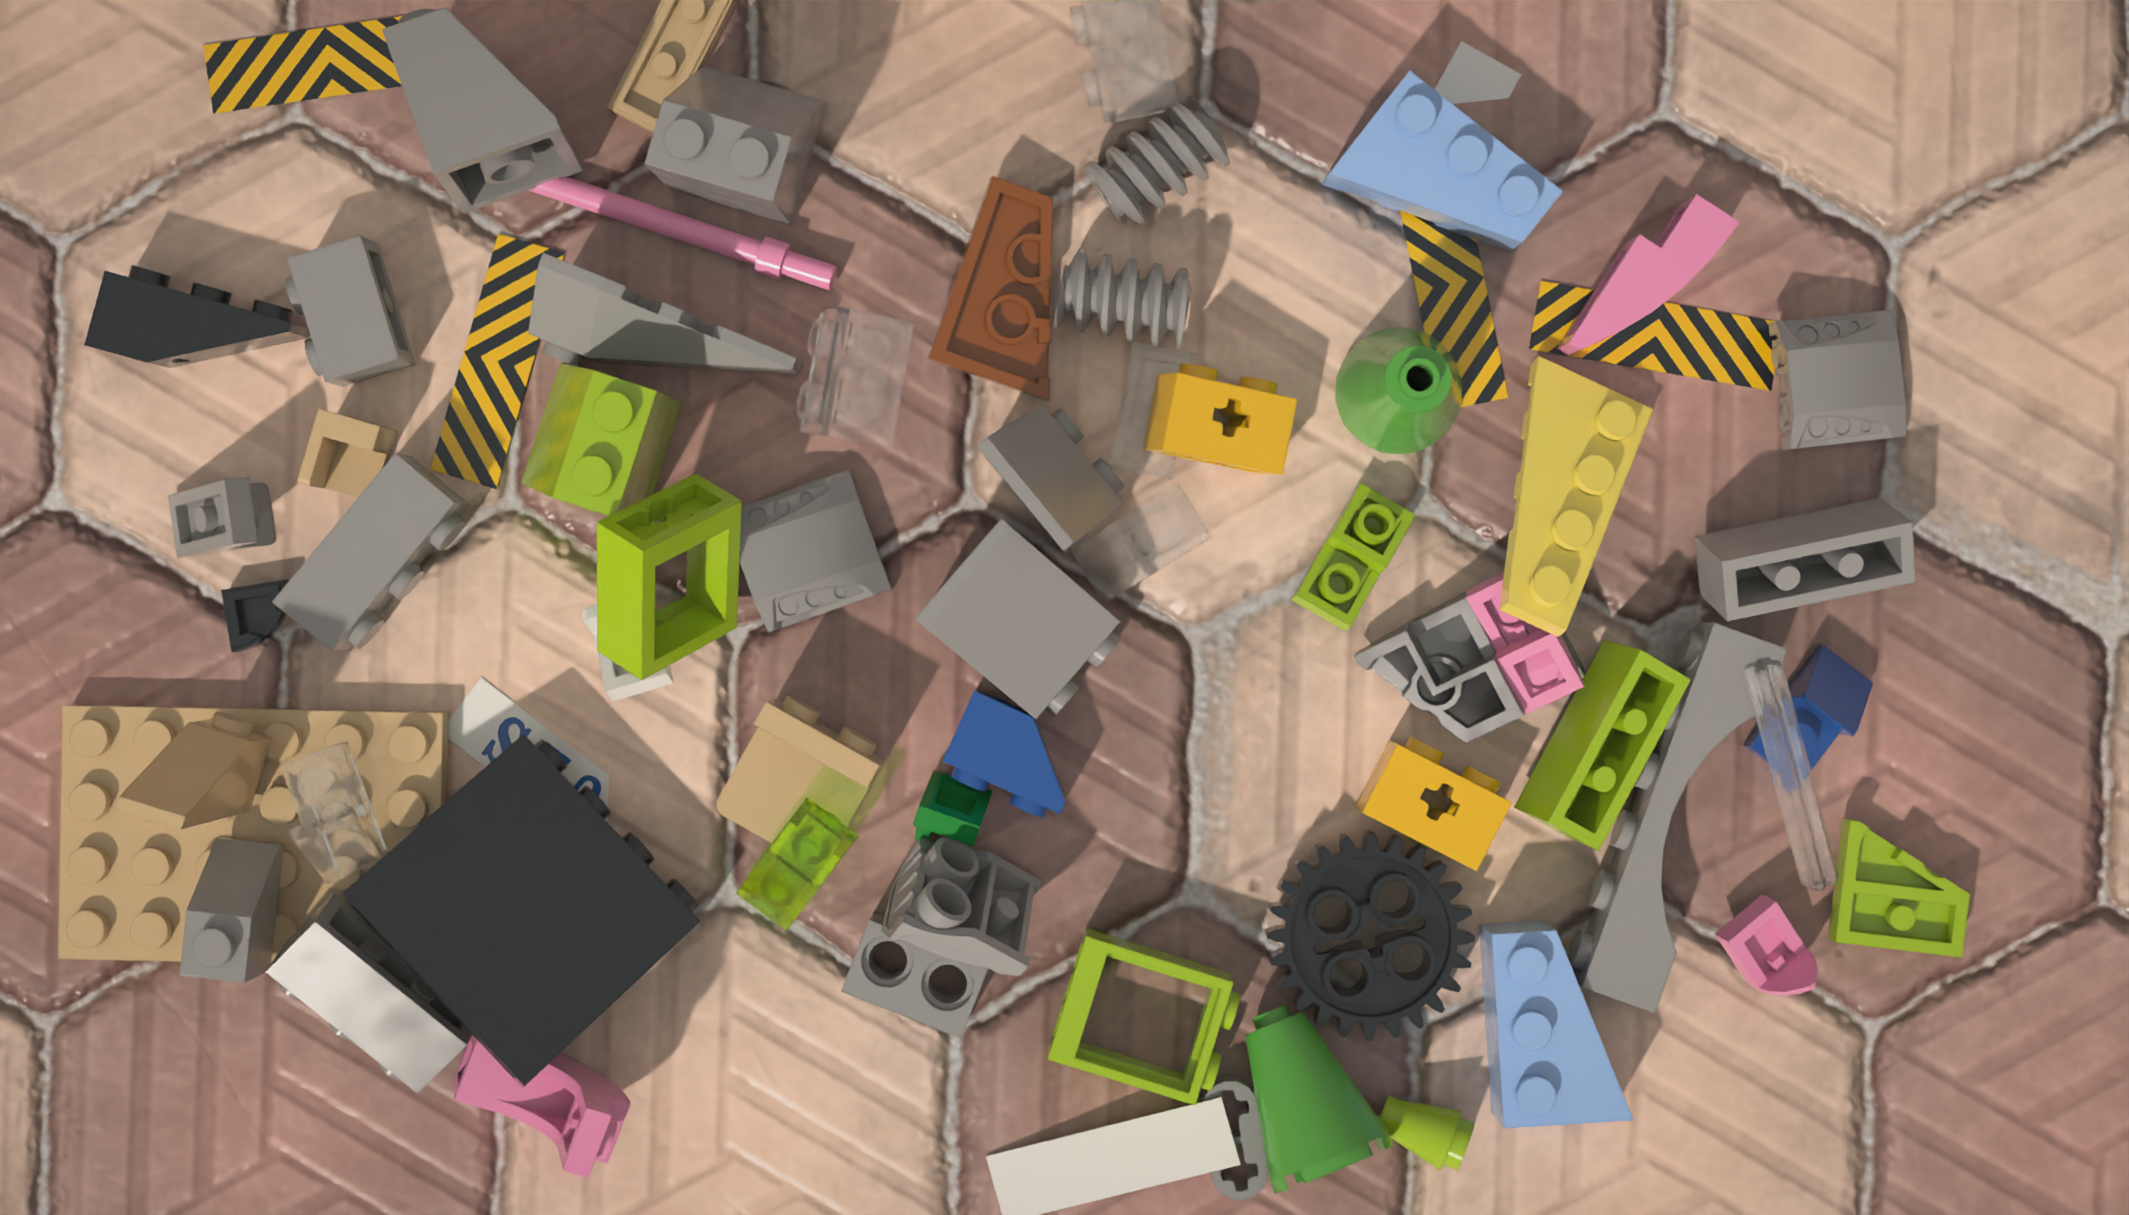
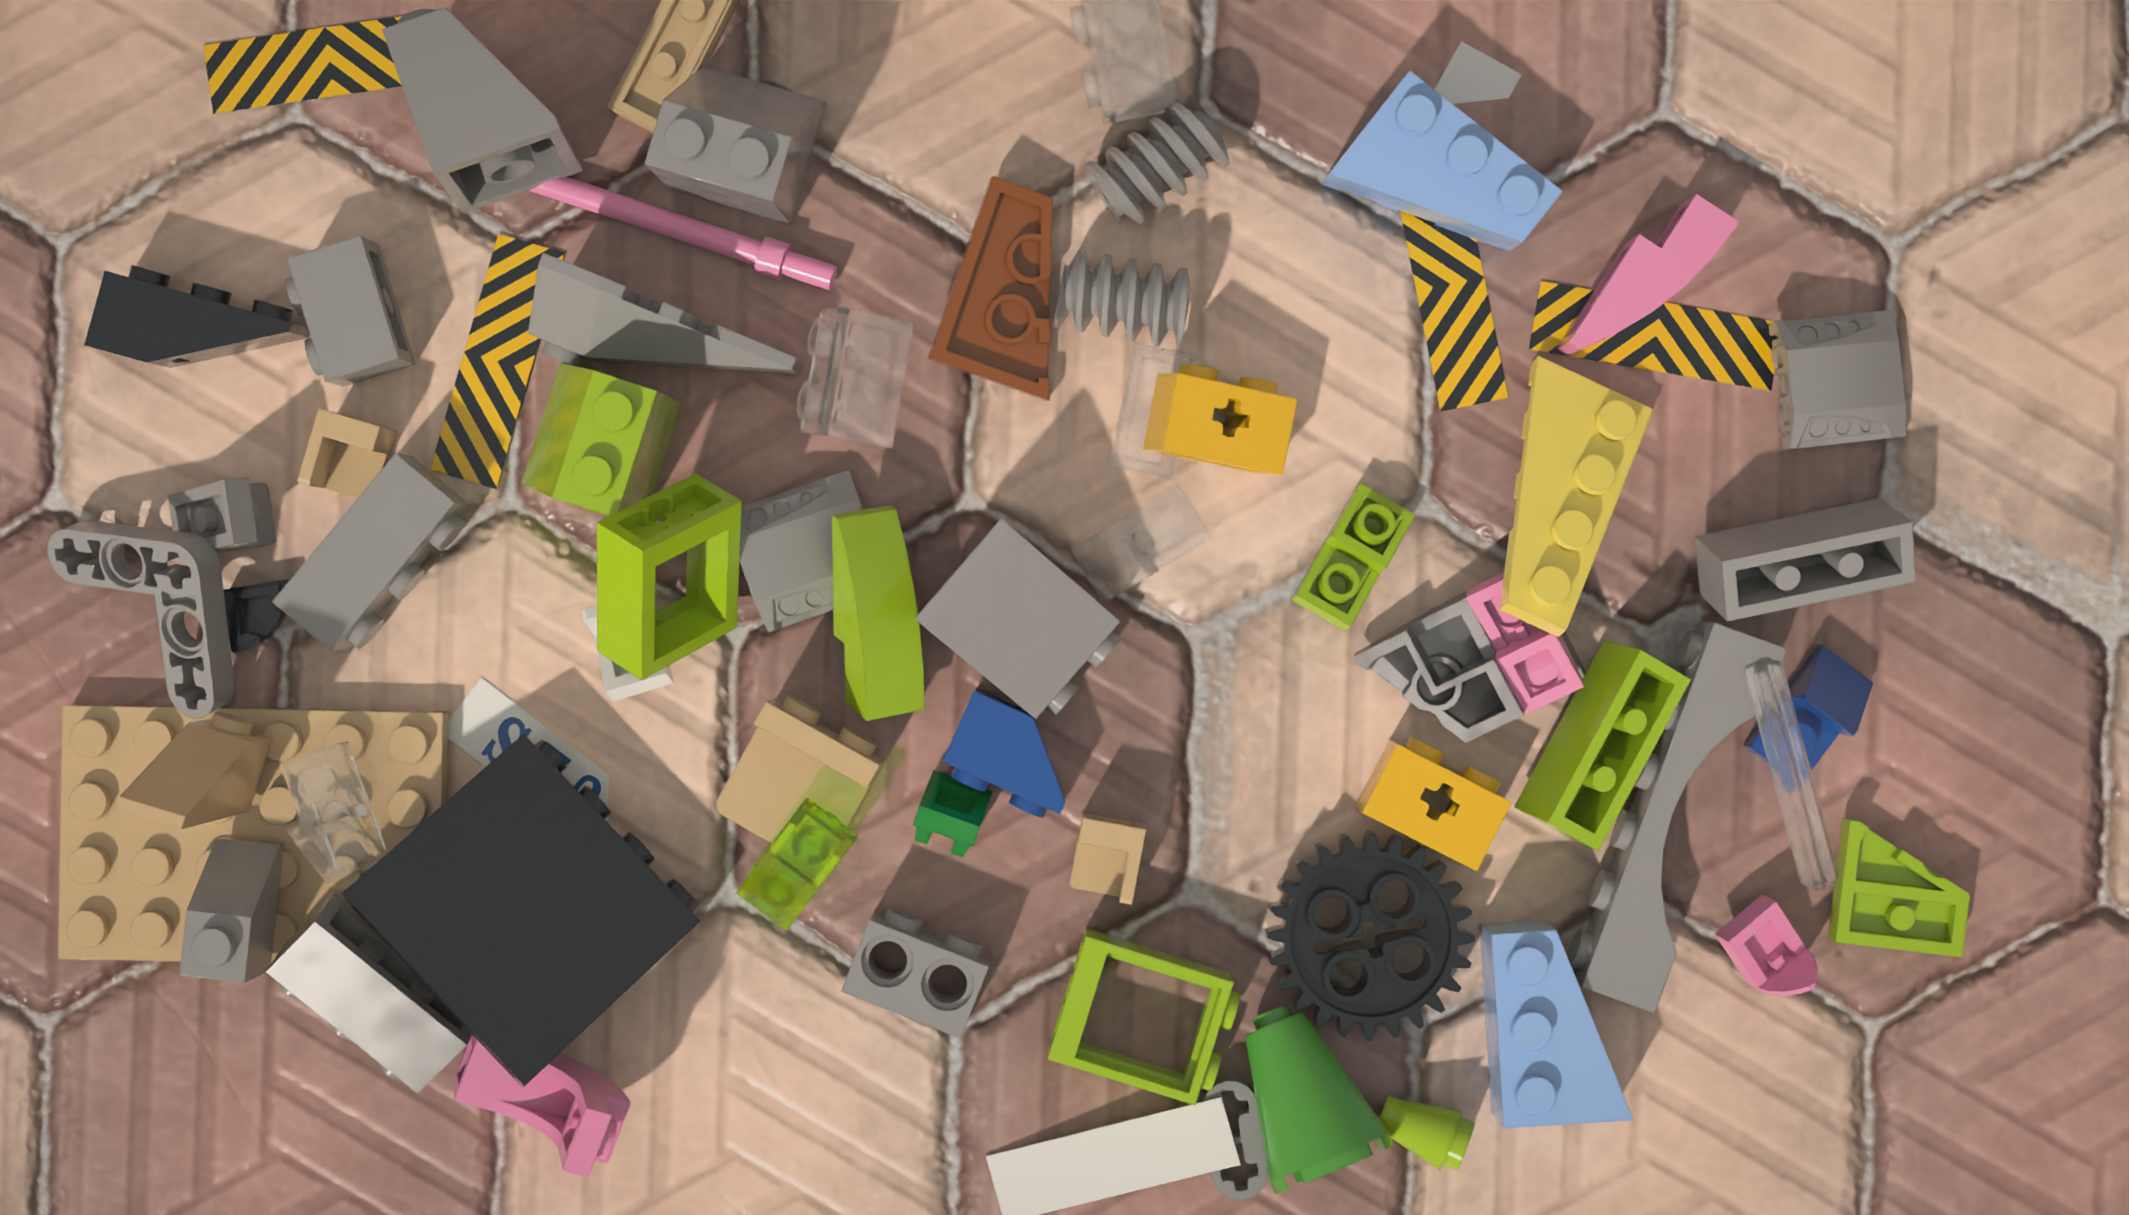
light grey slope [881,836,1041,976] -> none
light grey slope [977,404,1125,554] -> none
bright green cone [1335,327,1462,454] -> none
none -> light grey beam [47,520,235,719]
none -> lime slope [832,505,925,721]
none -> tan panel [1070,812,1146,905]

